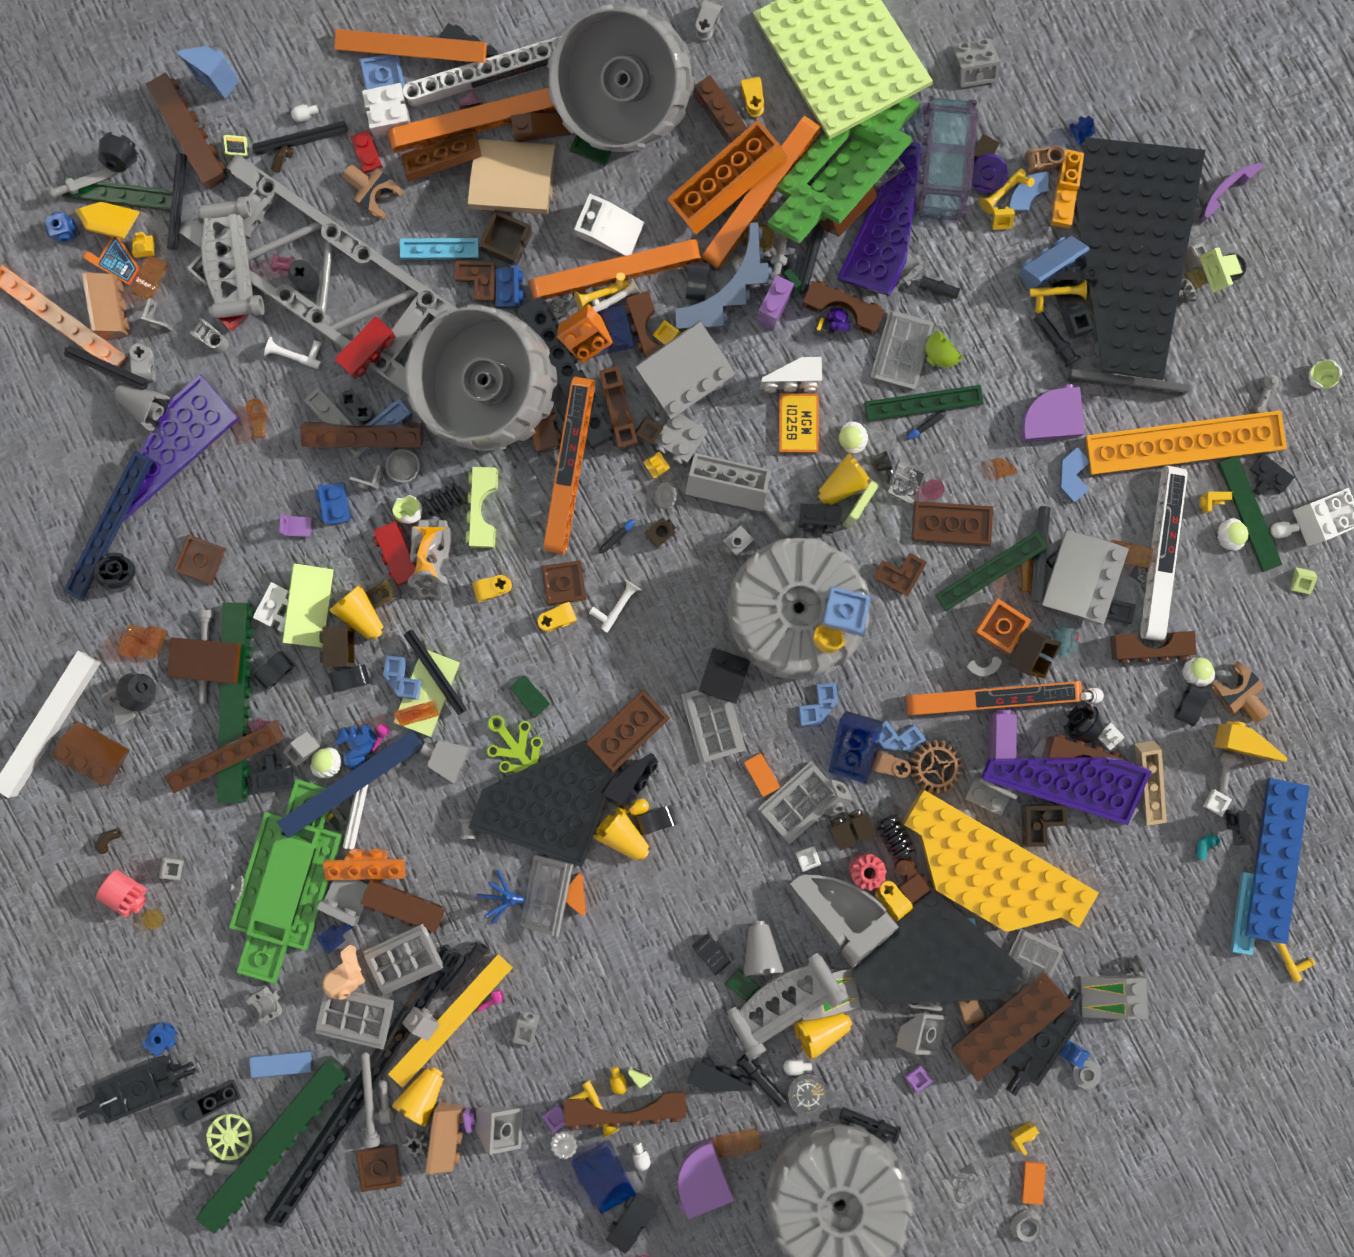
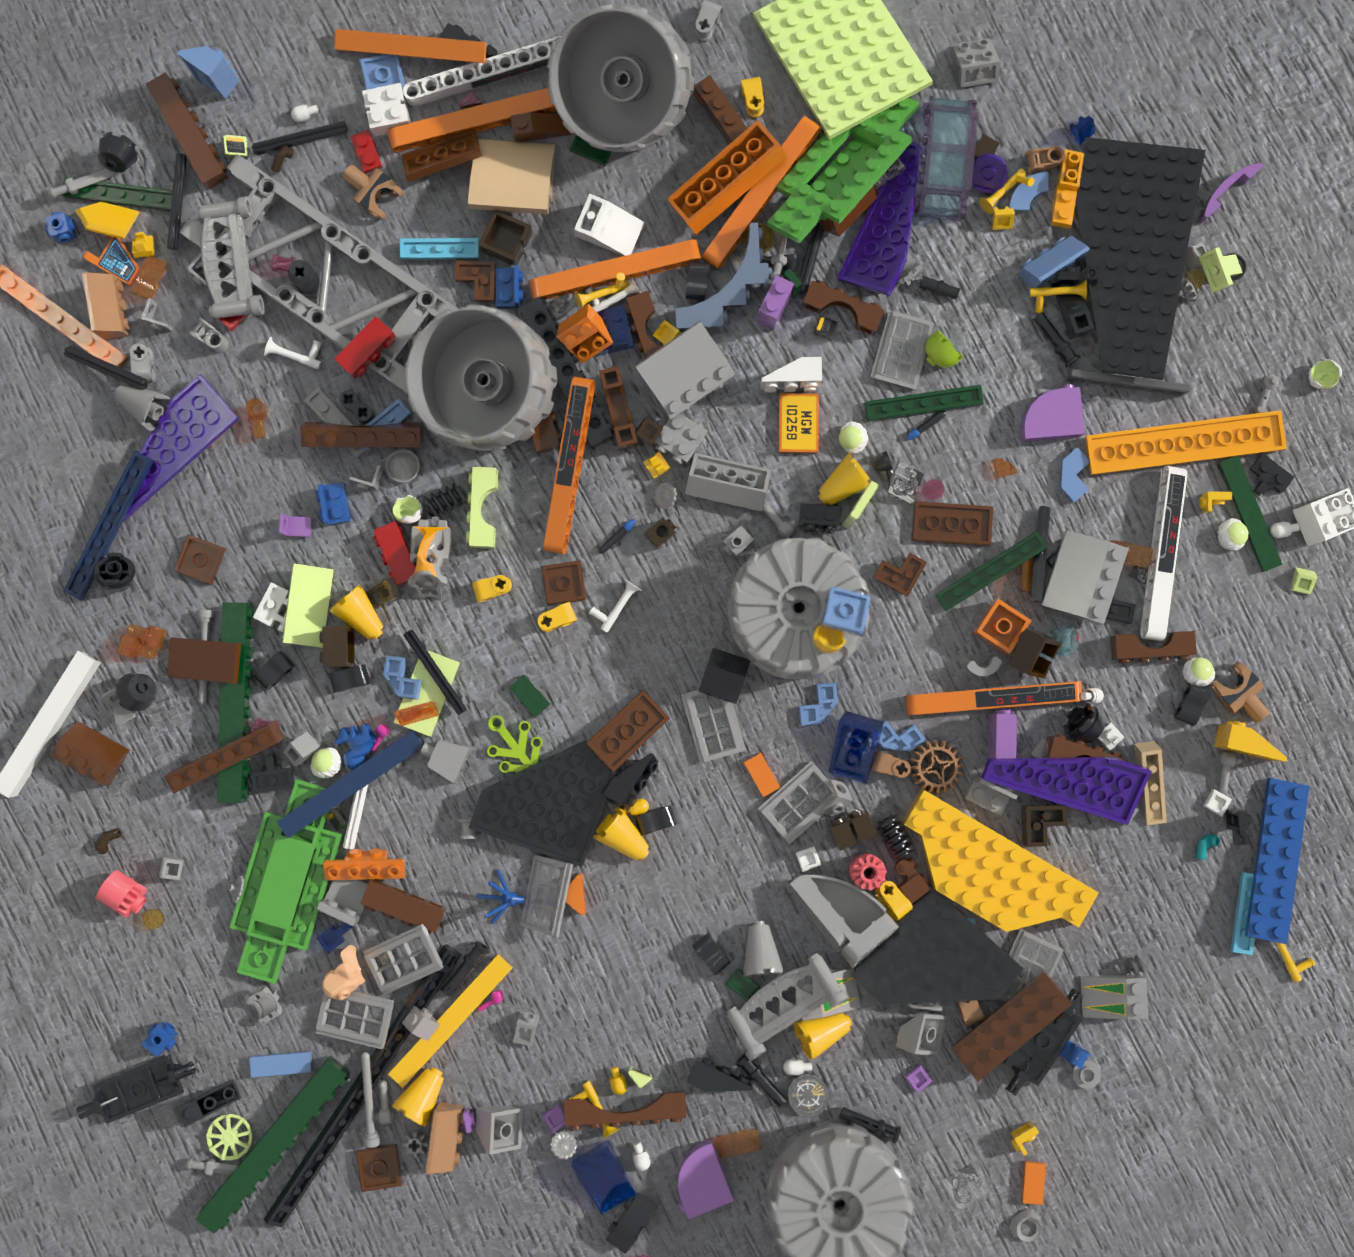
dark purple piece [827,308,851,331] -> none

